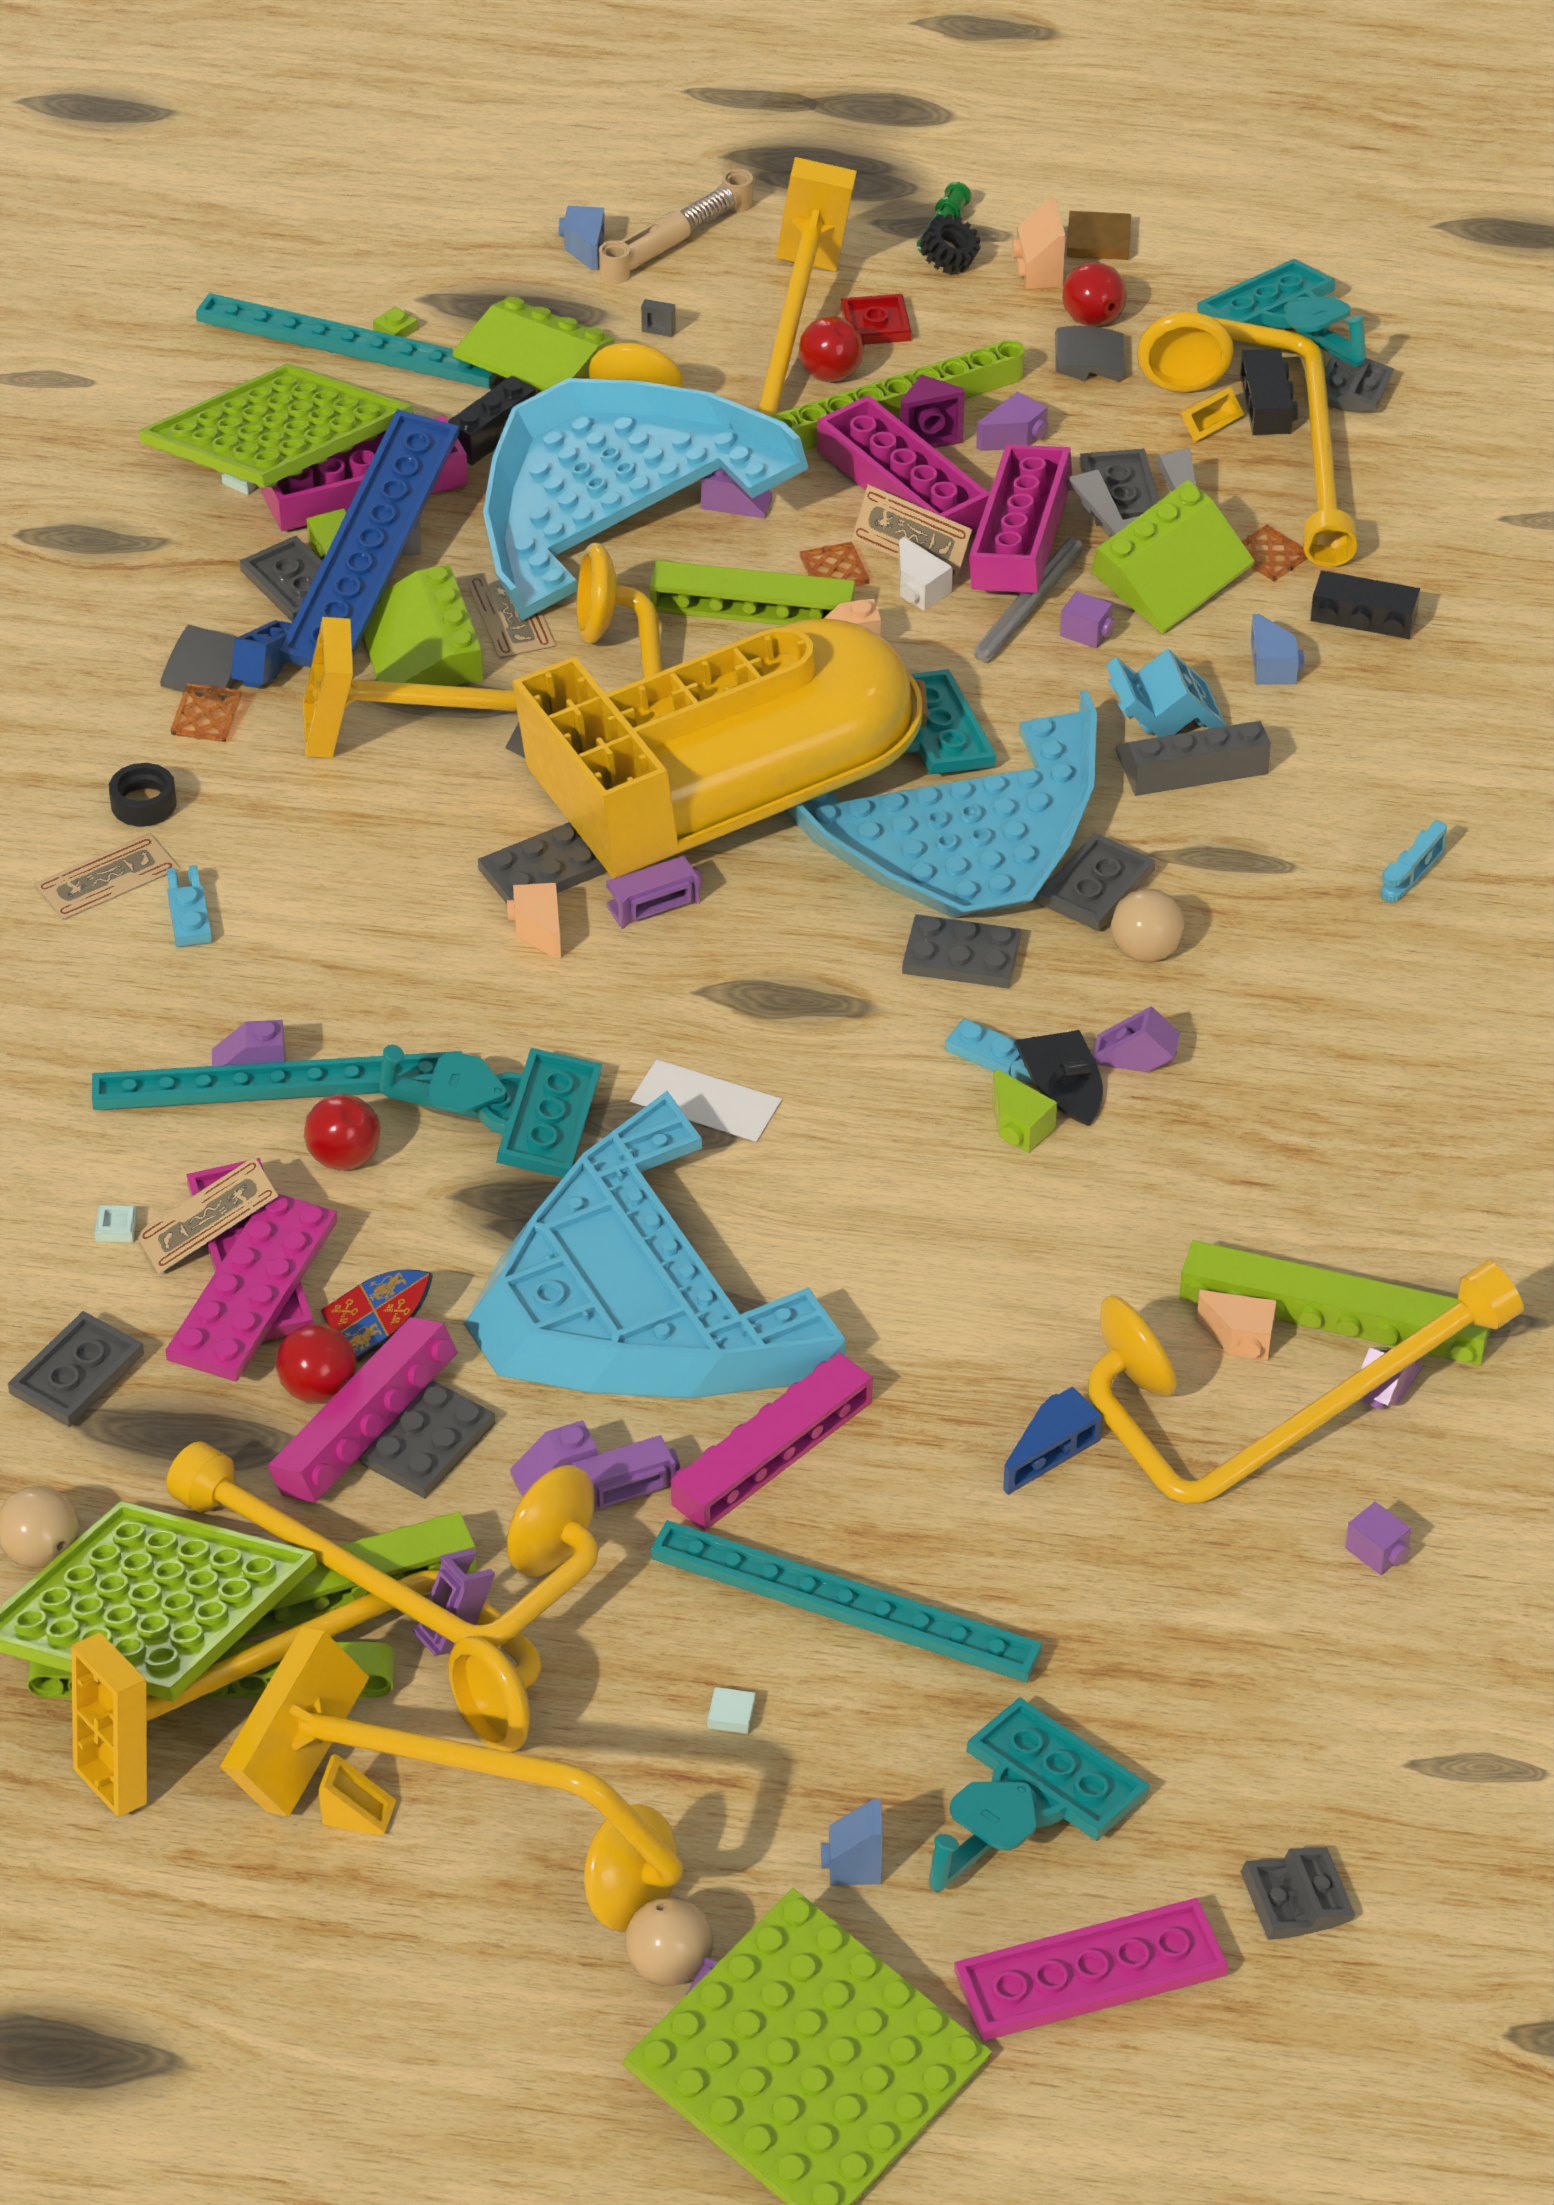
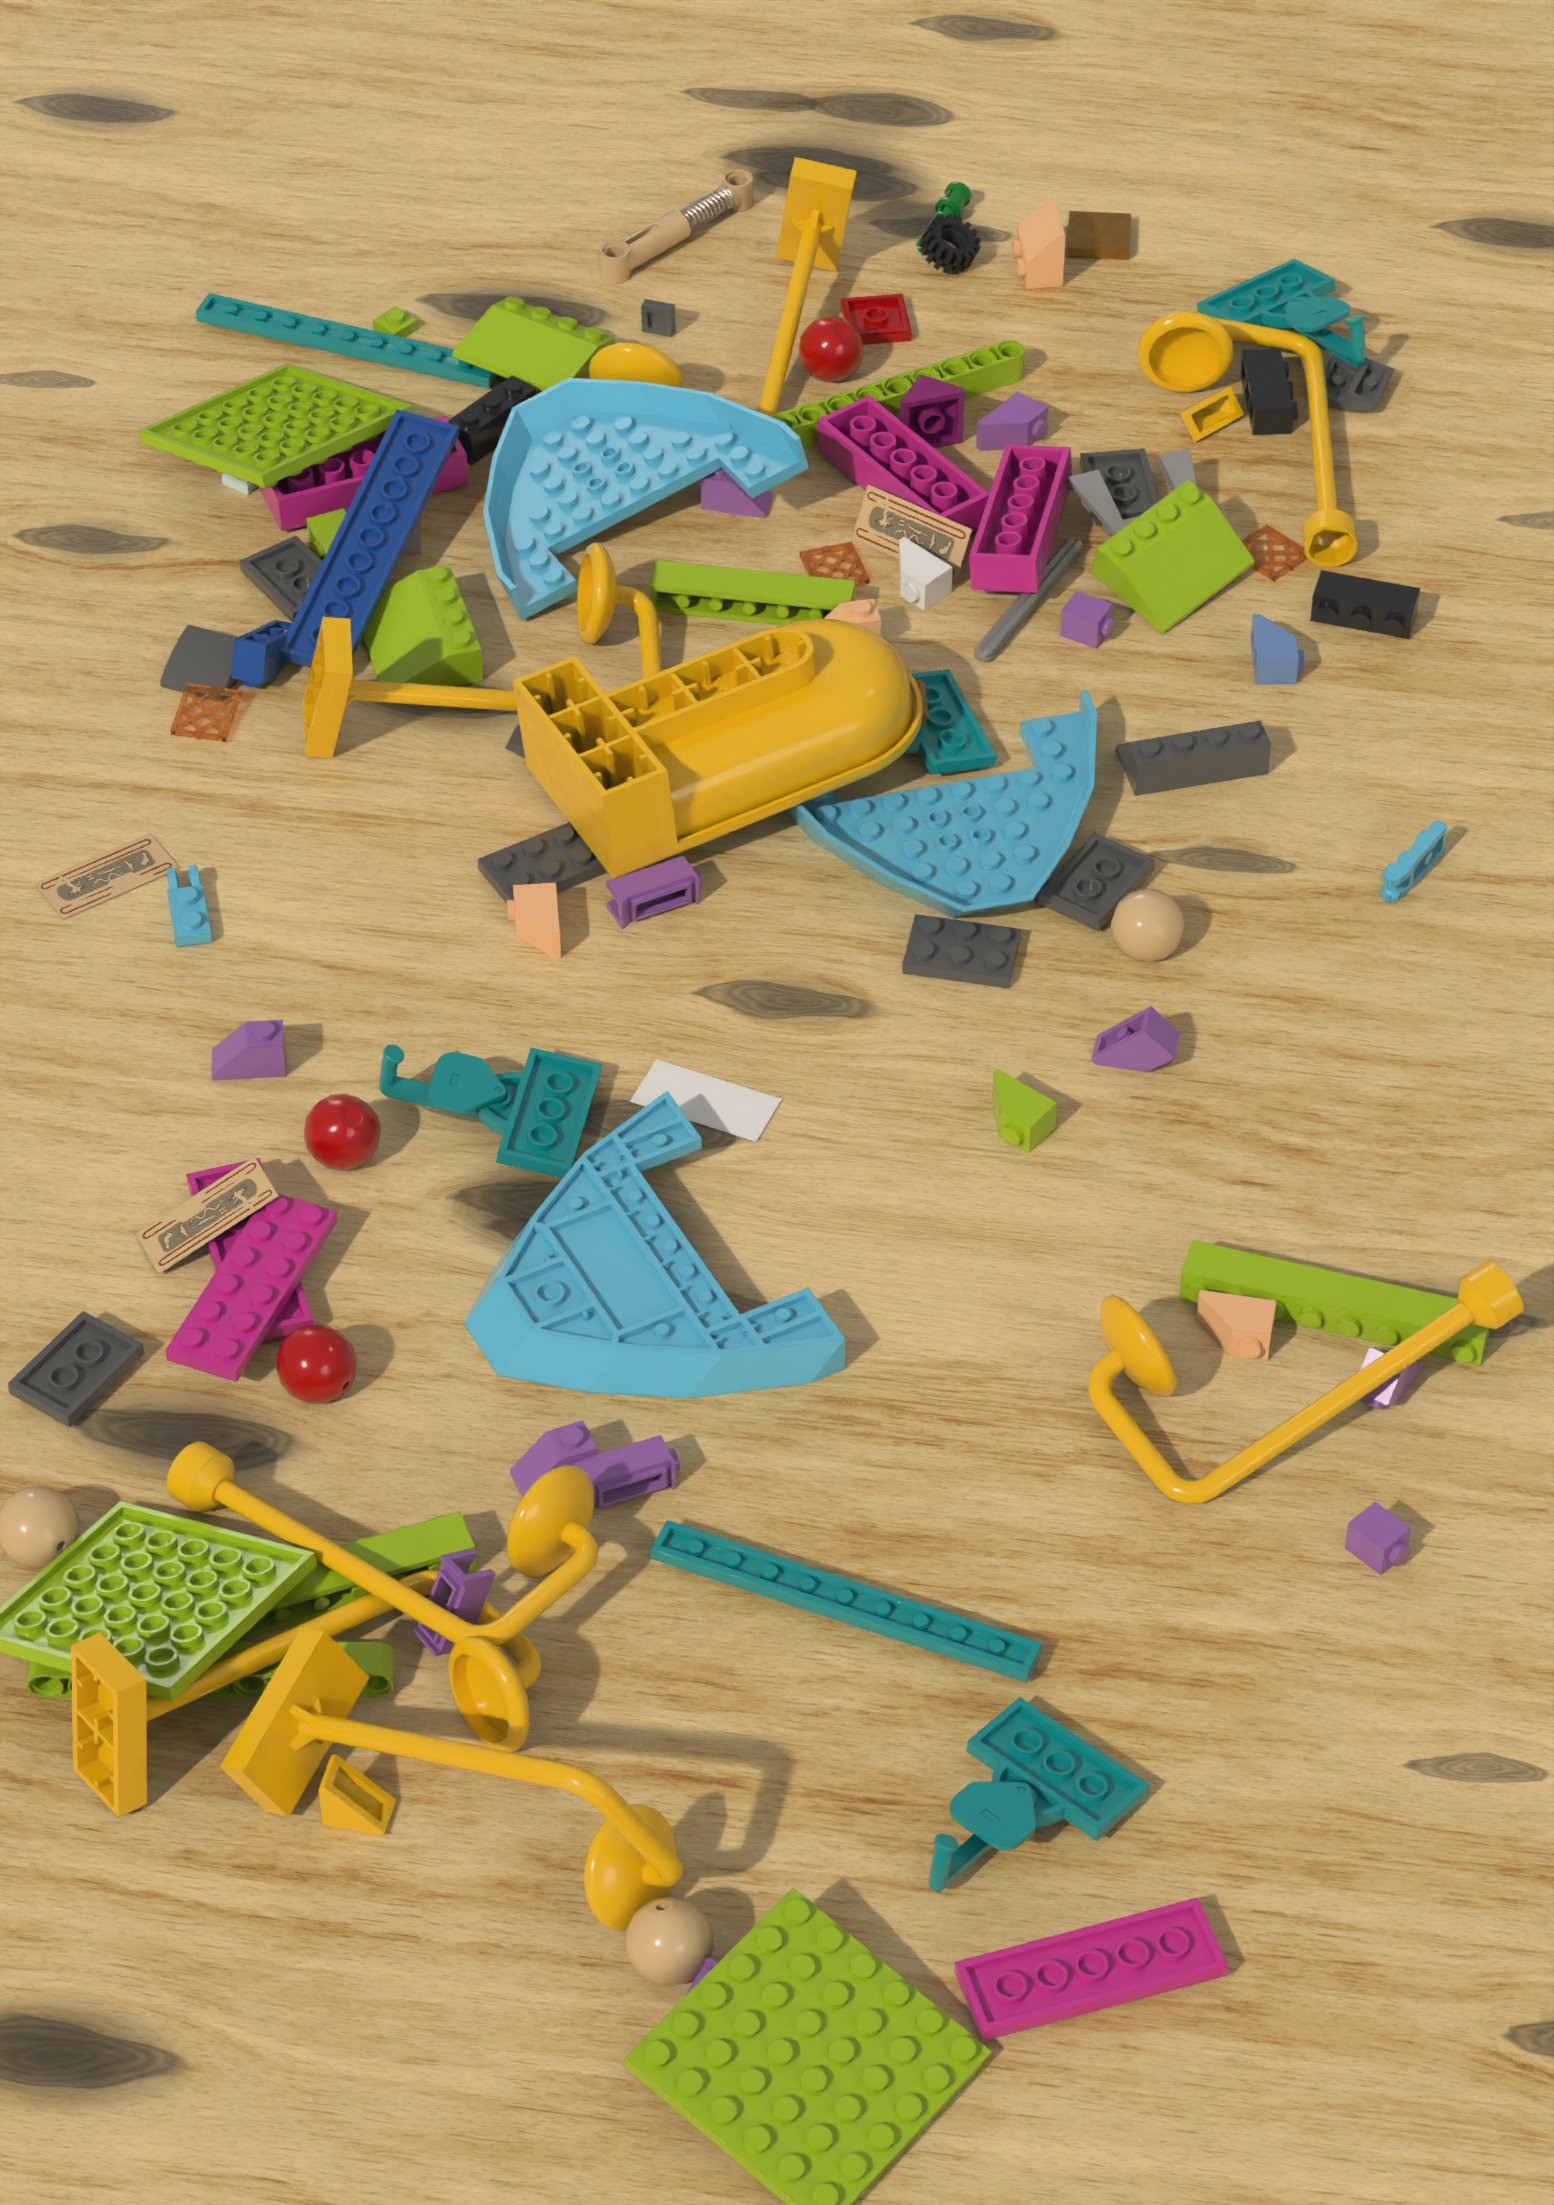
teal plate [92,1051,462,1110] -> none
light aqua tile [94,1205,138,1243] -> none
black tyre [109,763,177,827] -> none
dark pink brick [267,1317,458,1503] -> none
shield [321,1269,433,1362] -> none
dark grey plate [361,1380,495,1499] -> none
tan sticker [466,573,556,658] -> none
medium blue slope [559,206,605,270] -> none
dark pink brick [671,1352,873,1531] -> none
light aqua tile [707,1687,755,1734] -> none
medium blue slope [821,1799,883,1885] -> none
medium azure hinge [945,1018,1034,1084] -> none
blue slope [1003,1386,1102,1495] -> none
black shield [1014,1030,1103,1126] -> none
dark grey slope [1055,326,1125,382] -> none
red piece [1062,262,1127,327] -> none
medium azure bracket [1106,649,1227,737] -> none
dark grey slope [1240,1847,1355,1940] -> none

